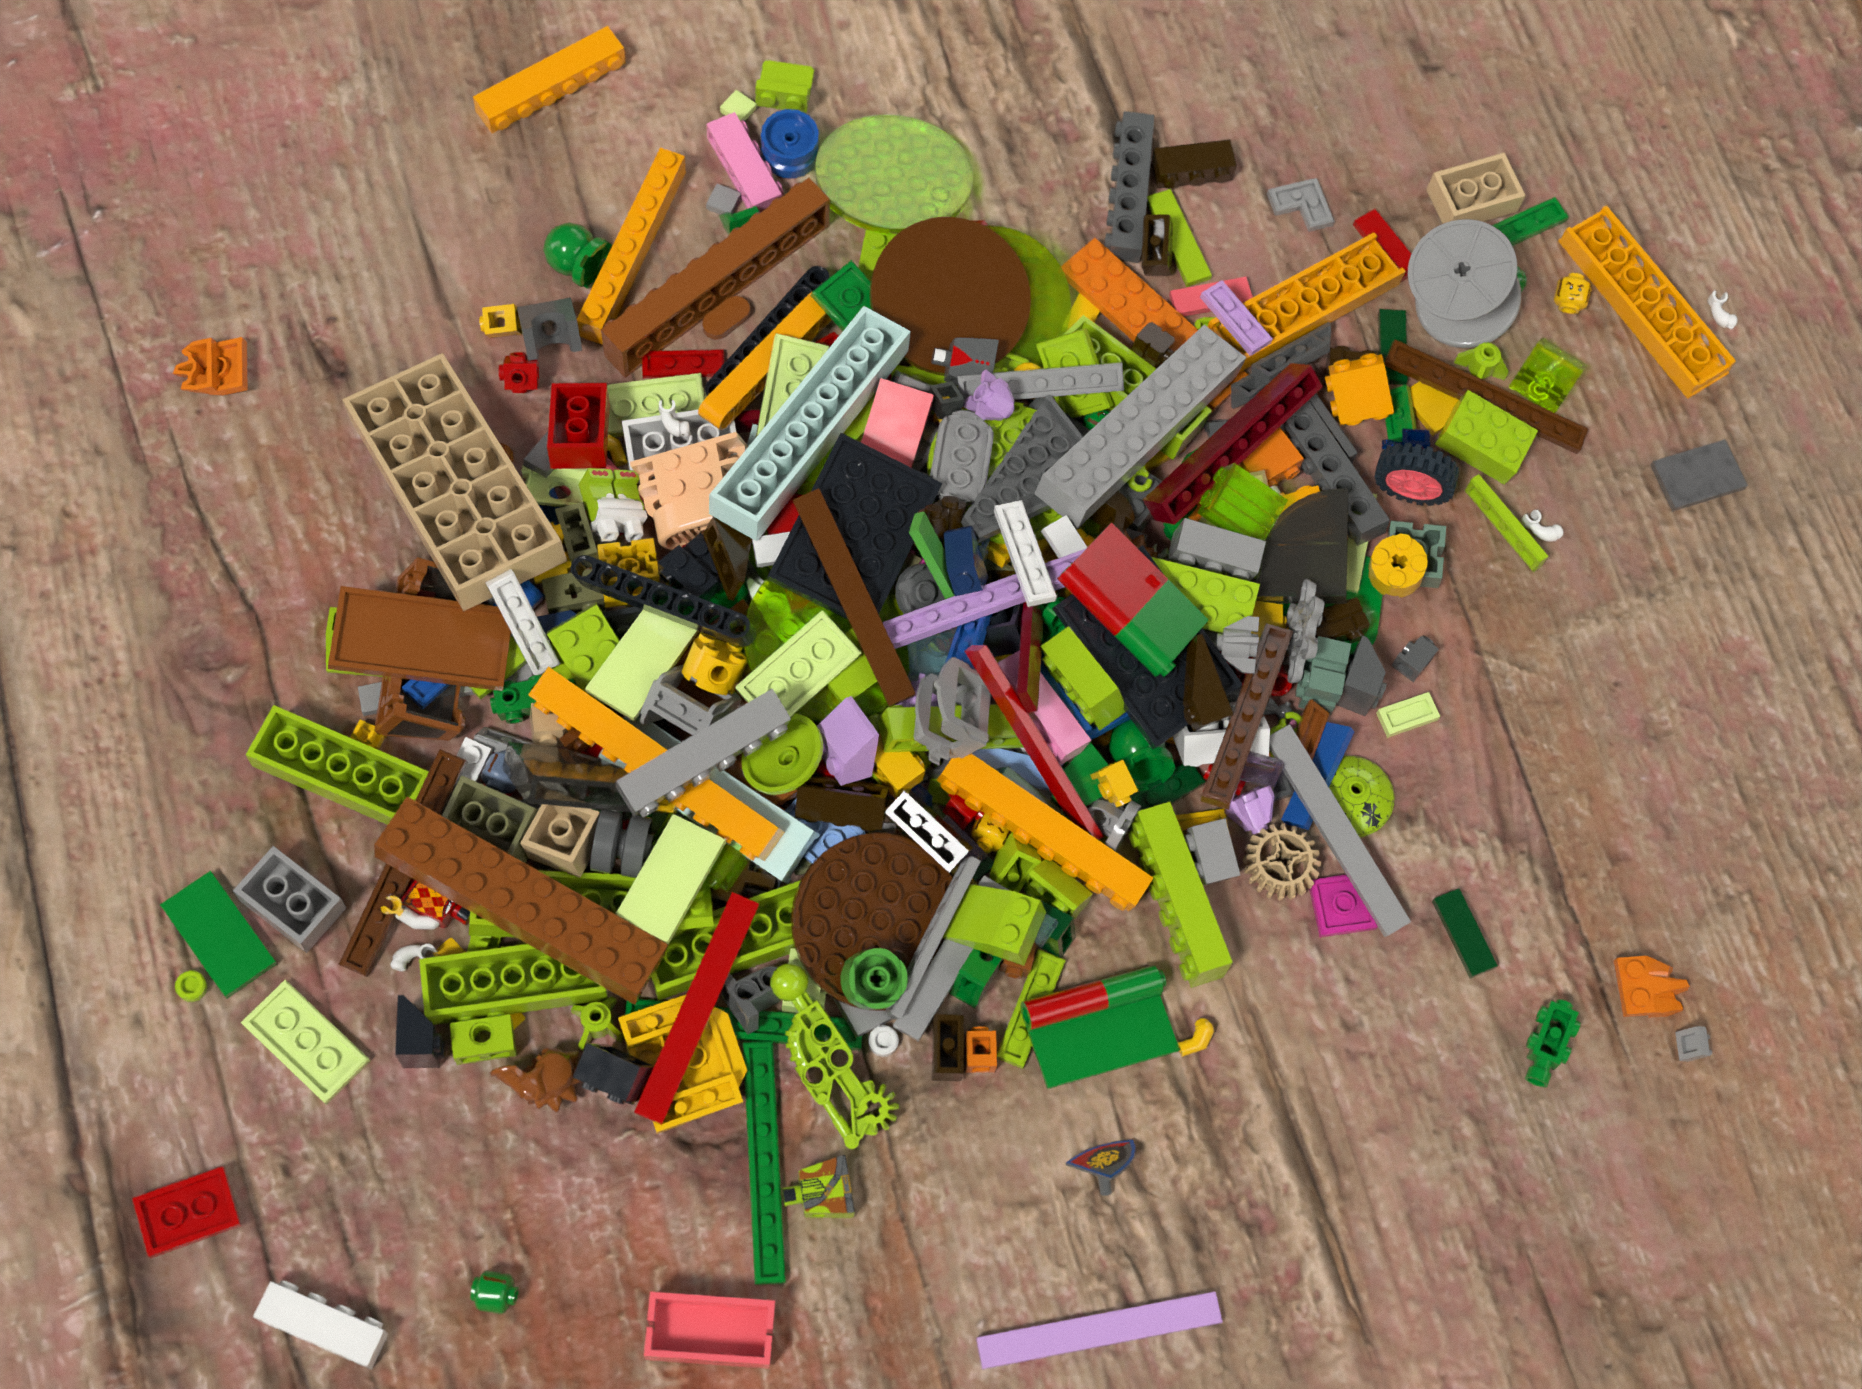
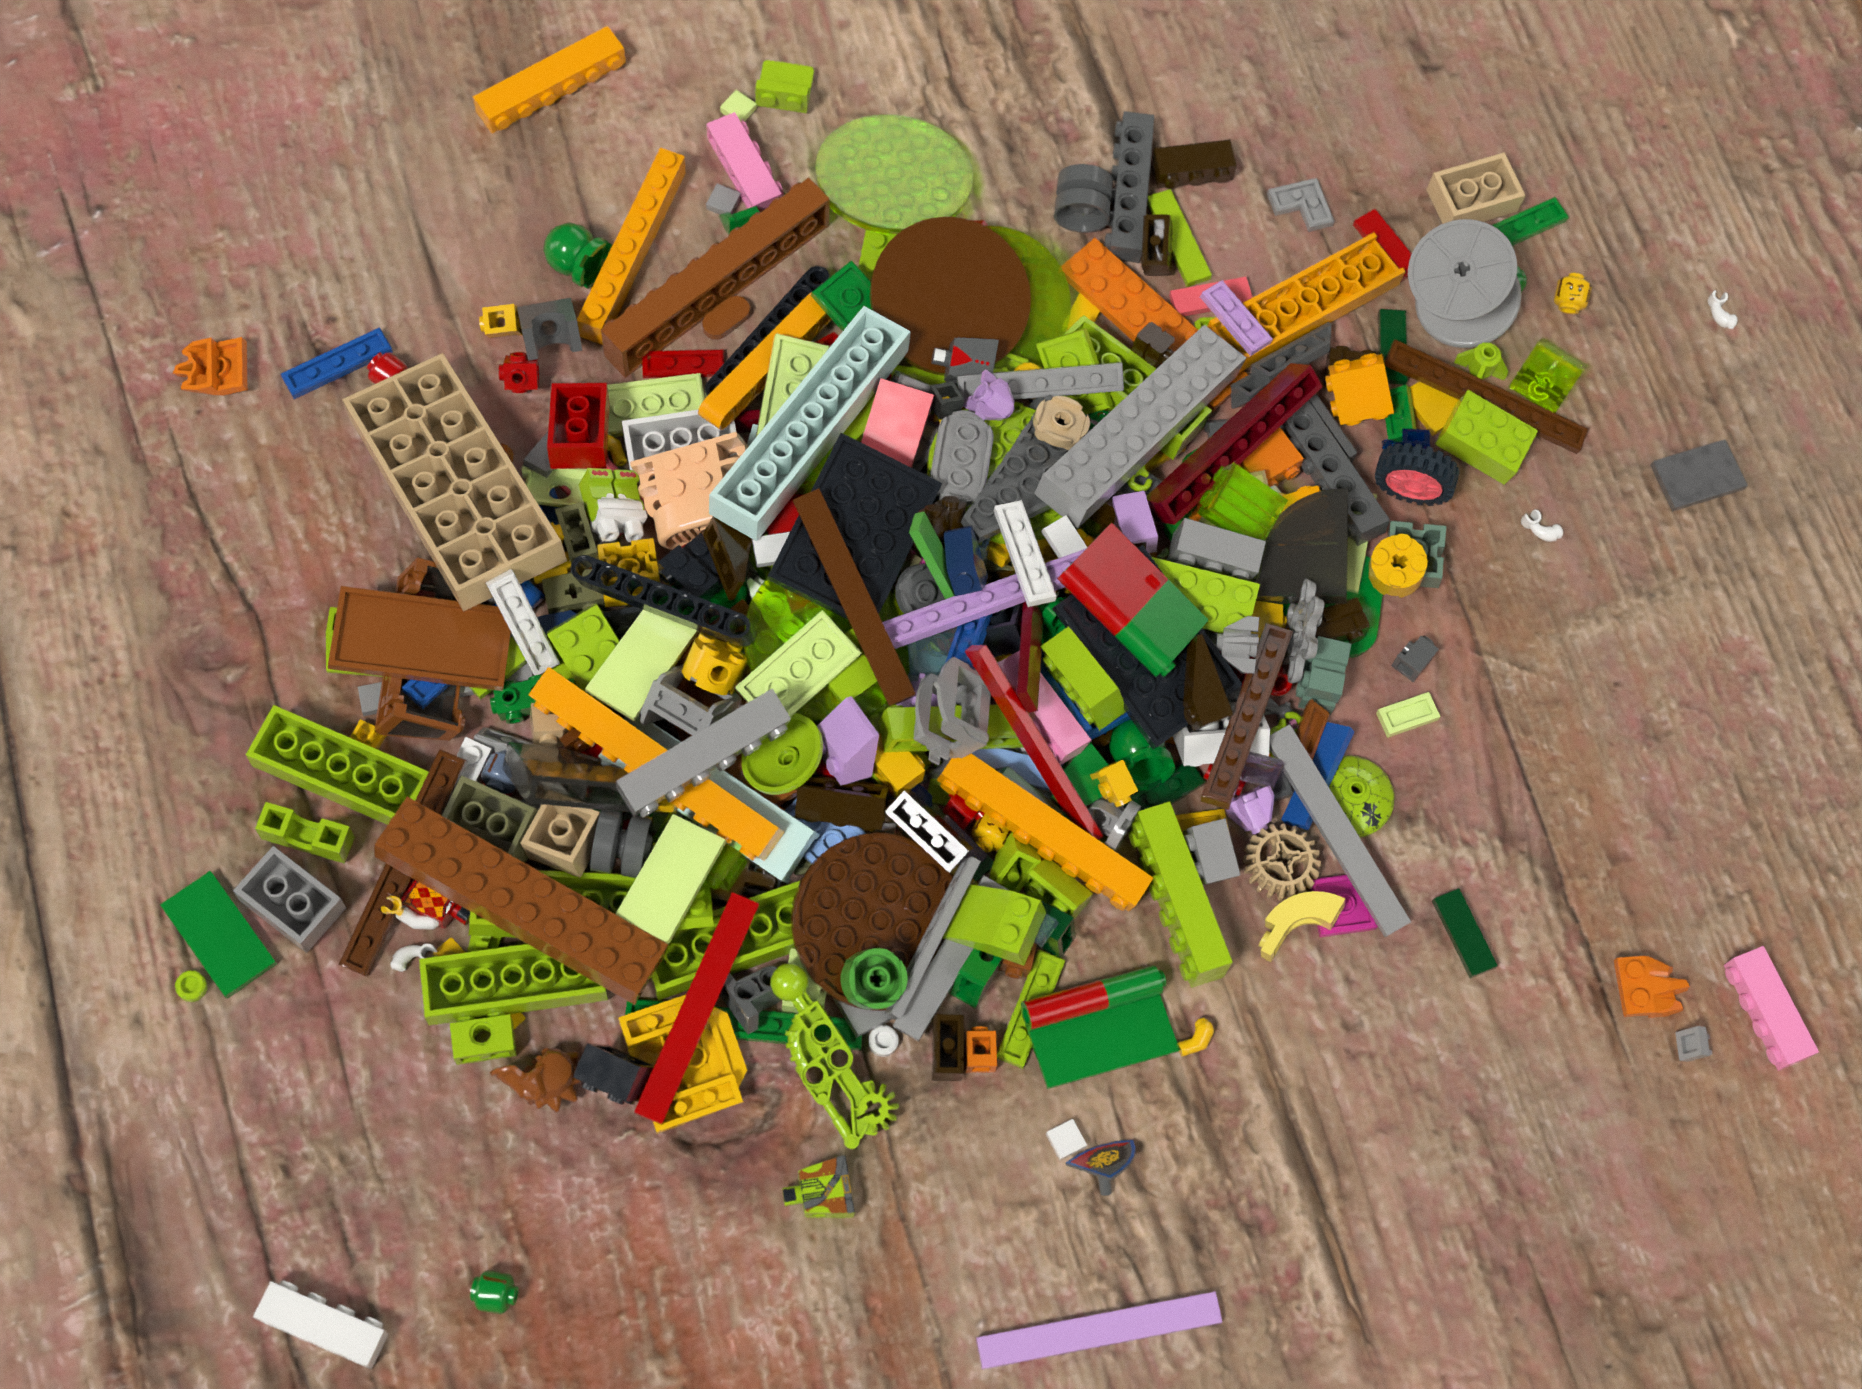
red plate [132,1166,242,1258] -> none
yellowish green tile [241,980,370,1105] -> none
black slope [395,995,446,1068] -> none
lime brick [571,996,624,1051] -> none
coral piece [644,1292,775,1369] -> none
white arm [659,400,689,437] -> none
green tile [743,1041,785,1286] -> none
blue wheel [761,109,819,179] -> none
dark grey slope [1336,636,1387,716] -> none
lime tile [1465,474,1549,572] -> none
green brick [1525,999,1581,1088] -> none
light orange tile [1558,205,1736,399] -> none
none -> lime arch [255,802,355,864]
none -> blue tile [281,327,393,399]
none -> red head [367,352,408,384]
none -> tan plate [1033,396,1090,450]
none -> white tile [1046,1119,1087,1160]
none -> dark grey wheel [1054,164,1113,233]
none -> lavender panel [1112,491,1158,553]
none -> light yellow arch [1259,891,1345,962]
none -> bright pink brick [1724,946,1819,1071]

